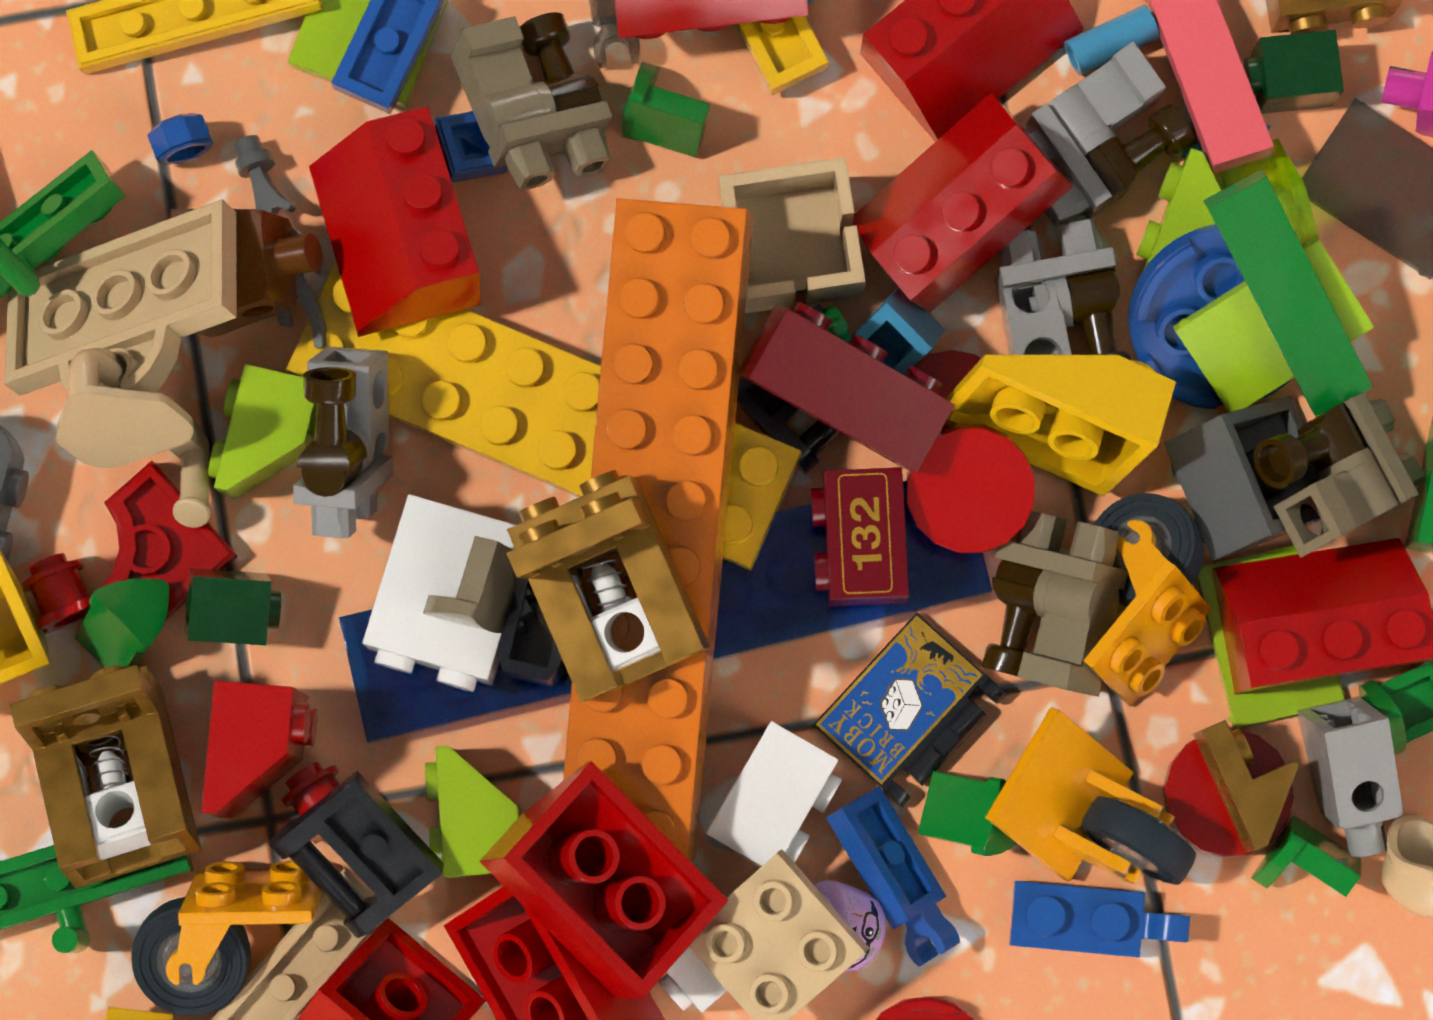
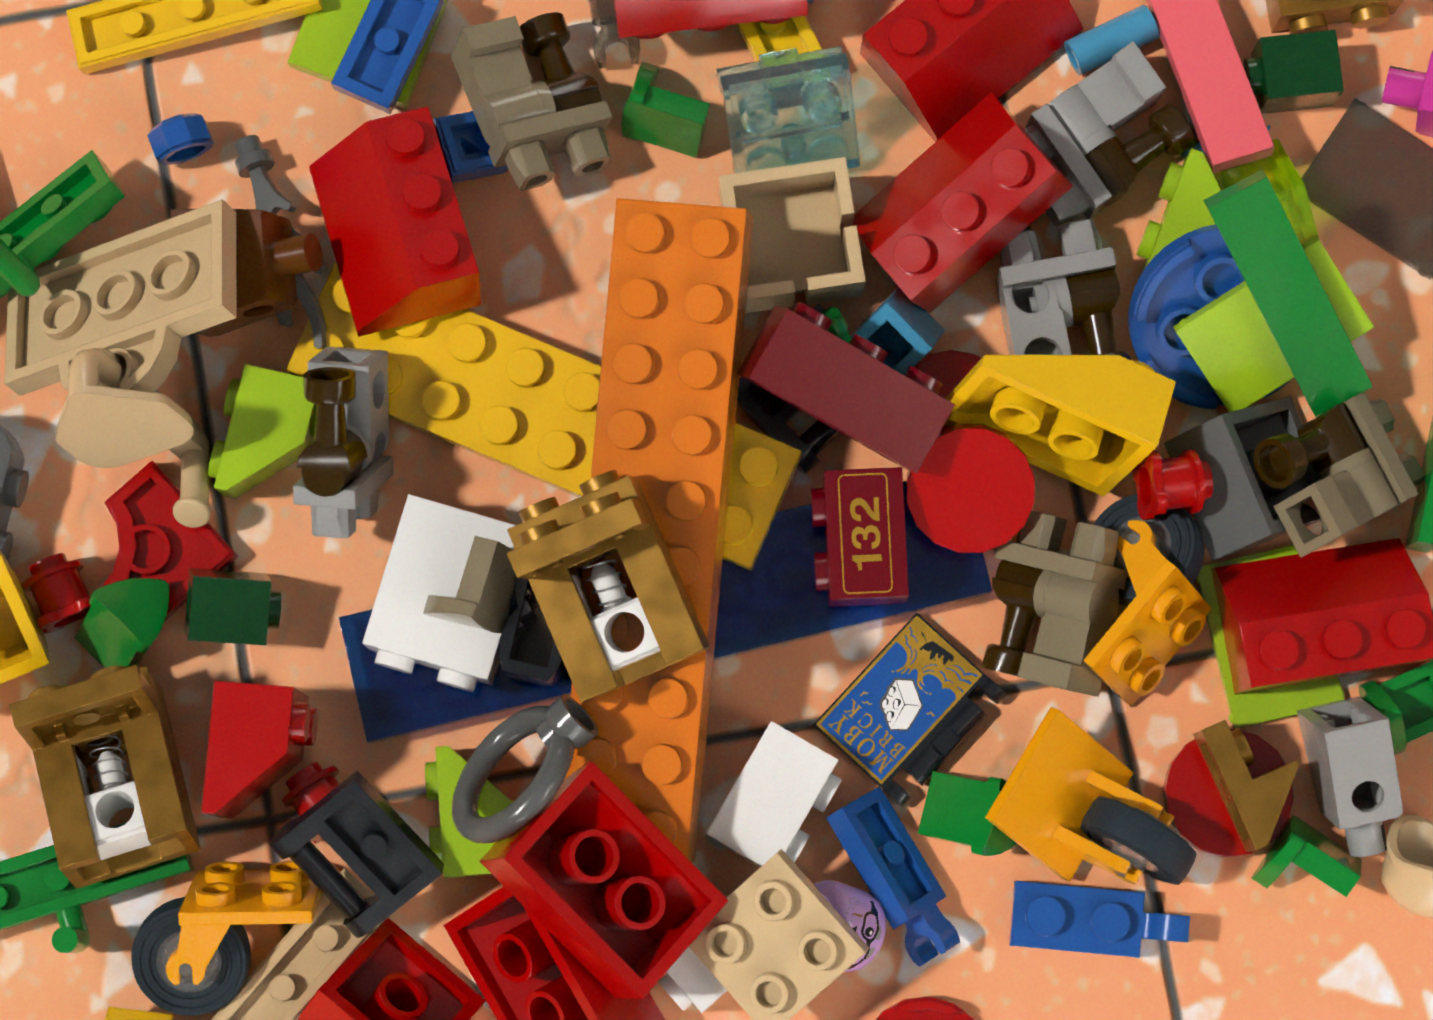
none -> dark grey piece [452,694,598,844]
none -> clear light blue plate [716,46,860,174]
none -> red brick [1132,449,1213,520]

